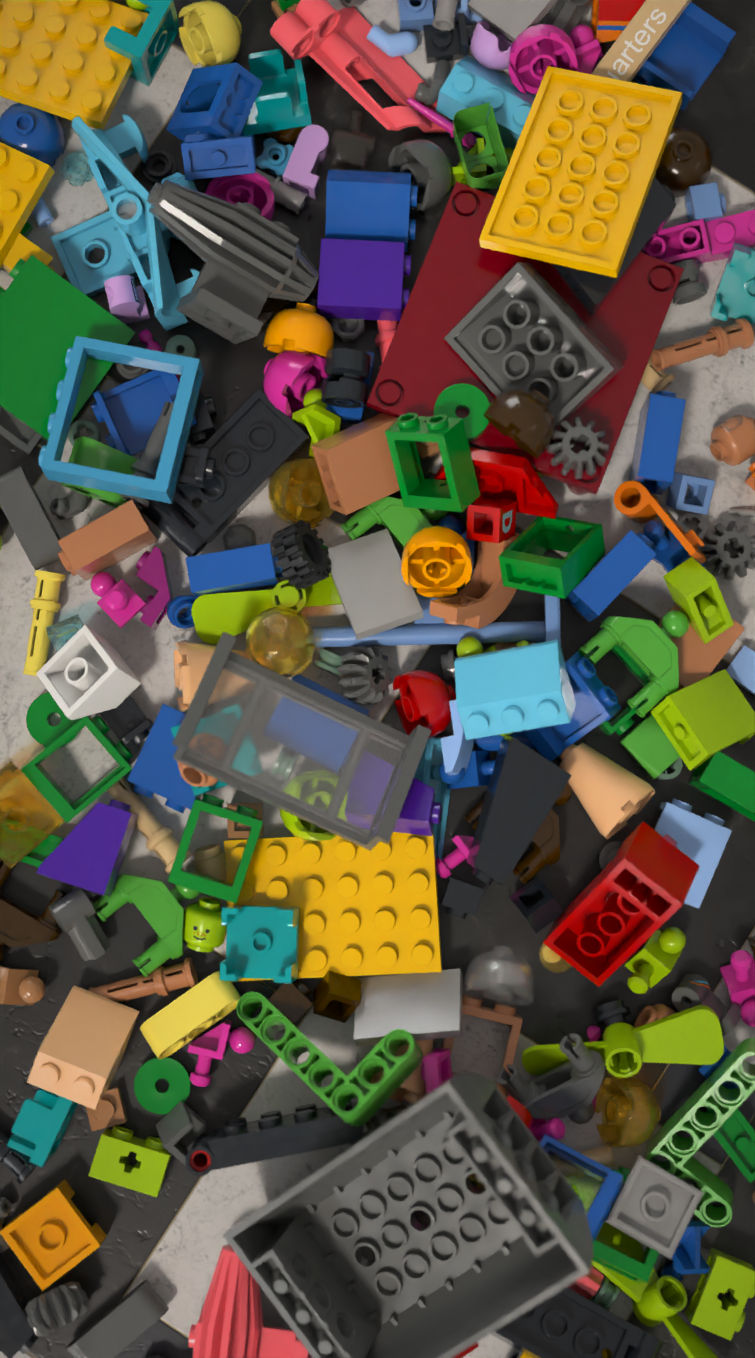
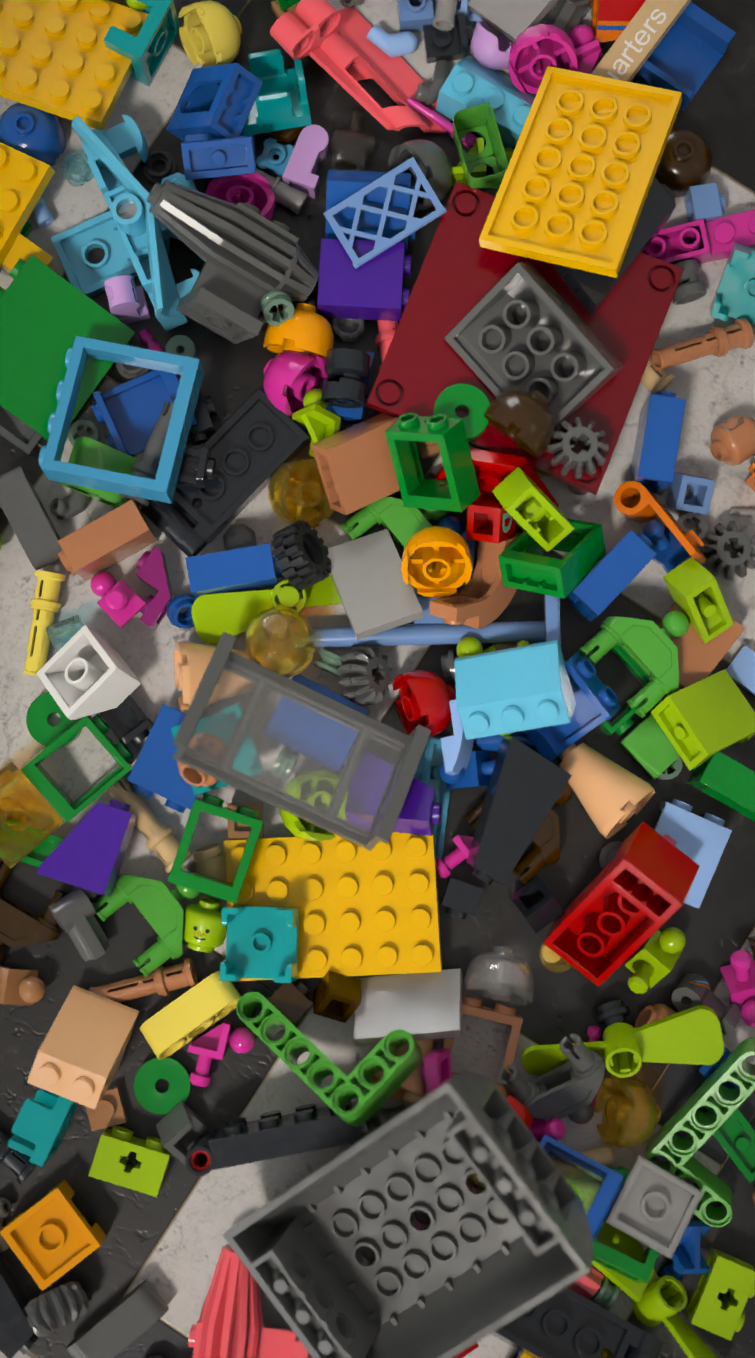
none -> sand green bush [260,290,295,327]
none -> medium blue window [323,157,447,269]
none -> lime brick [492,466,574,553]

